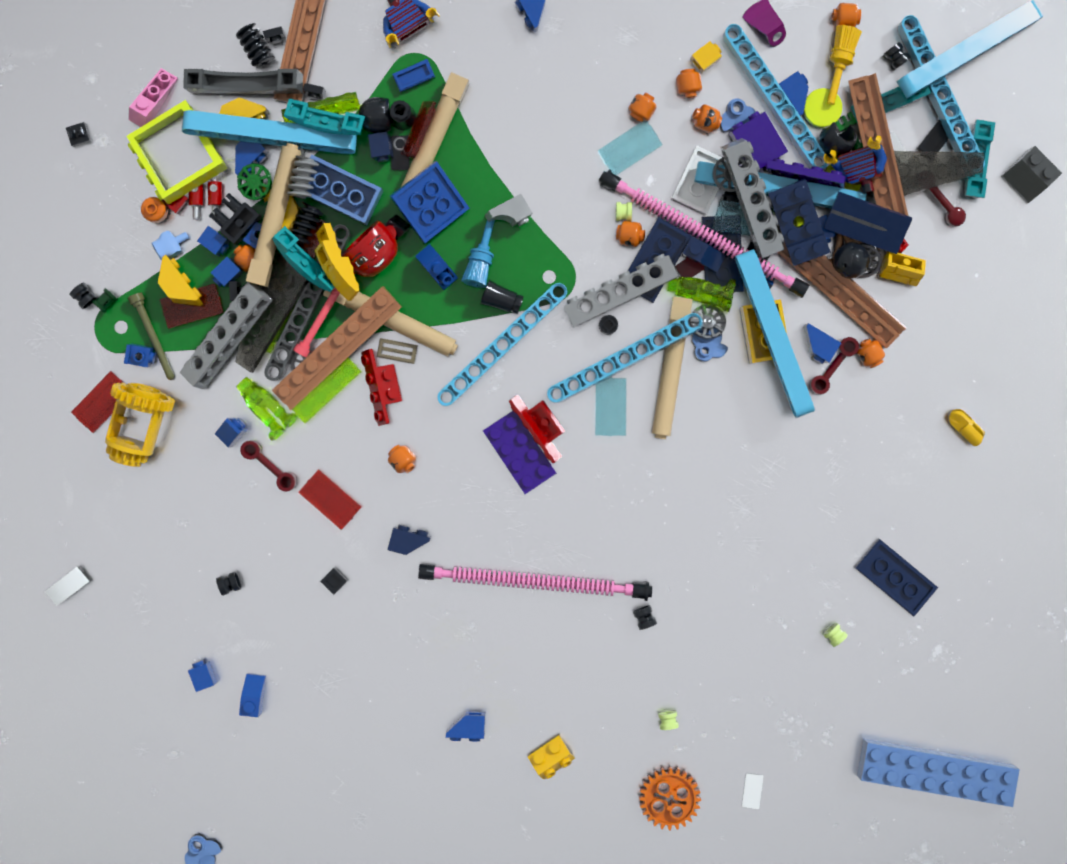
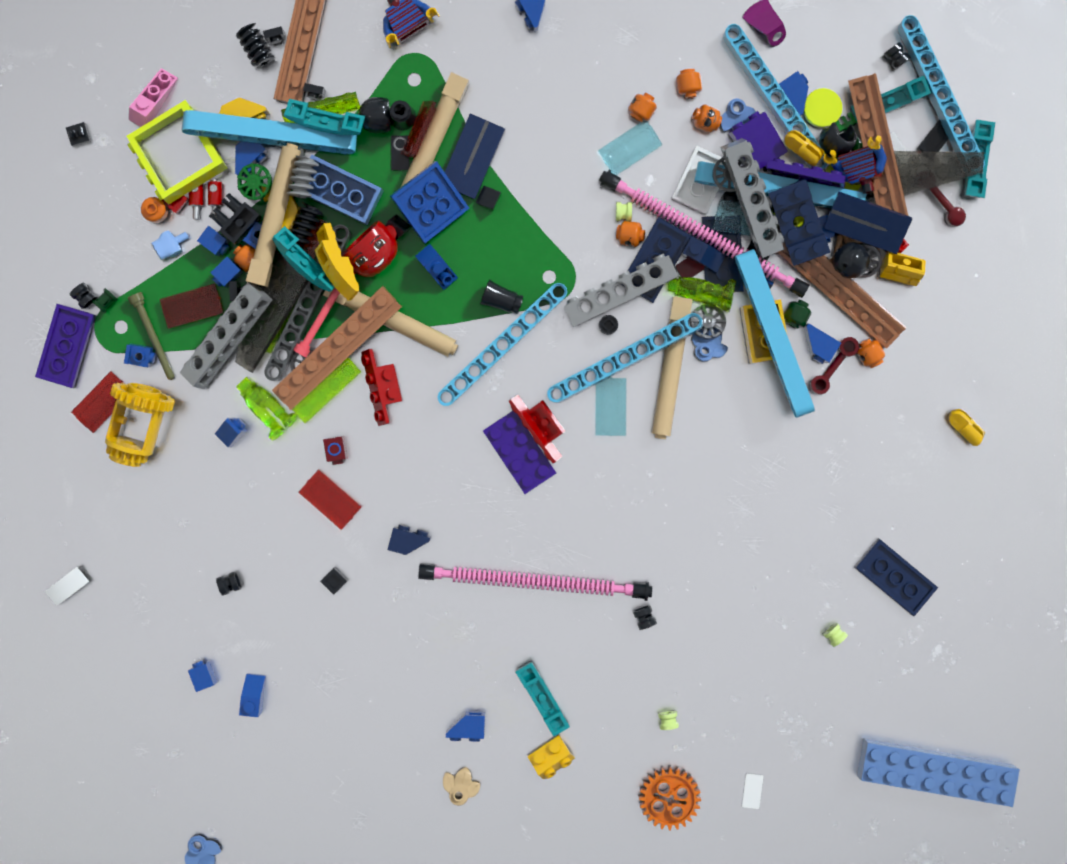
yellow slope [158,255,203,306] -> none
dark grey arch [183,69,303,94] -> none
dark red piece [240,440,297,492] -> none
dark blue brick [368,132,394,162] -> none
dark tan tile [376,338,418,364] -> none
orange head [388,445,416,473] -> none
blue tile [392,59,435,93] -> none
dark azure piece [461,220,495,288] -> none
light grey arch [485,194,533,227] -> none
yellow brick [690,41,722,74] -> none
yellow piece [827,25,862,105] -> none
orange head [832,3,861,27] -> none
beam [897,0,1043,98] -> none
dark grey slope [1001,146,1062,203] -> none
none -> dark purple plate [35,304,95,388]
none -> dark red brick [323,436,348,465]
none -> tan plate [443,767,480,806]
none -> dark blue tile [445,113,505,200]
none -> black slope [476,186,501,211]
none -> teal slope [515,662,570,737]
none -> yellow arm [784,130,825,166]
none -> dark green head [784,299,812,329]

